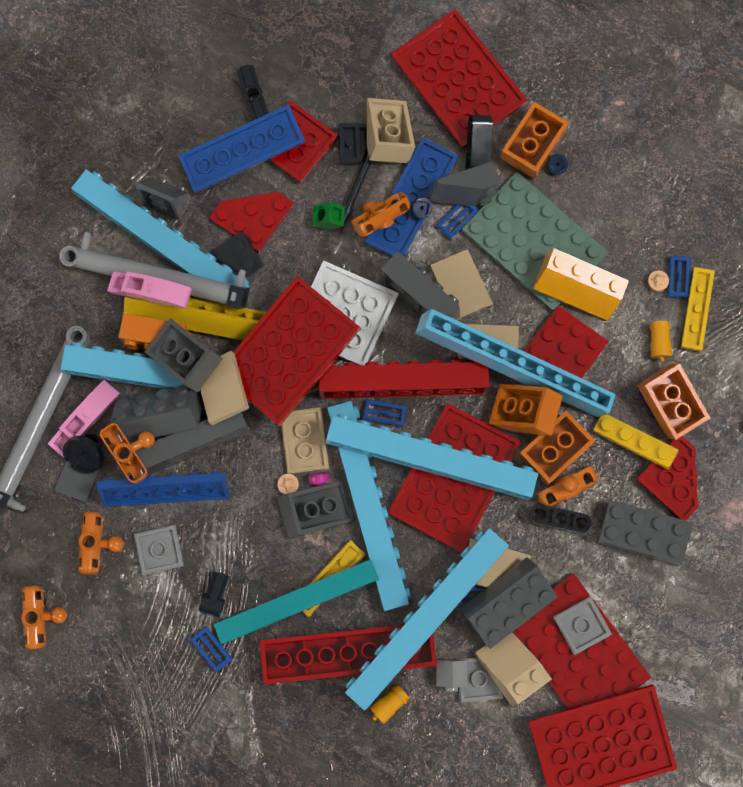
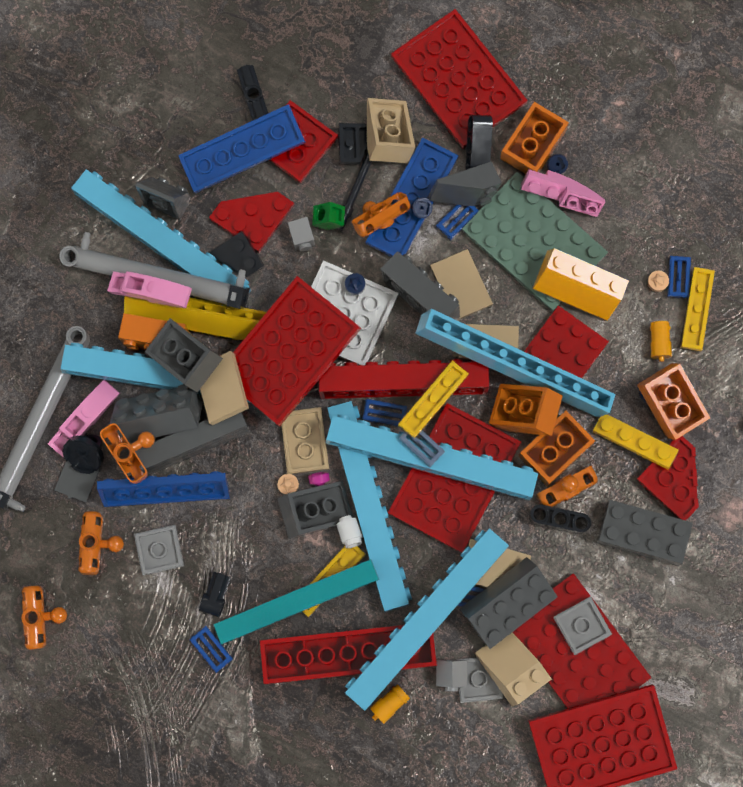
none -> light grey brick [288,217,315,251]
none -> white brick [336,515,363,549]
none -> dark blue tile [345,273,366,295]
none -> yellow tile [398,360,469,439]
none -> sand blue tile [399,430,445,467]
none -> bright pink slope [521,170,605,217]

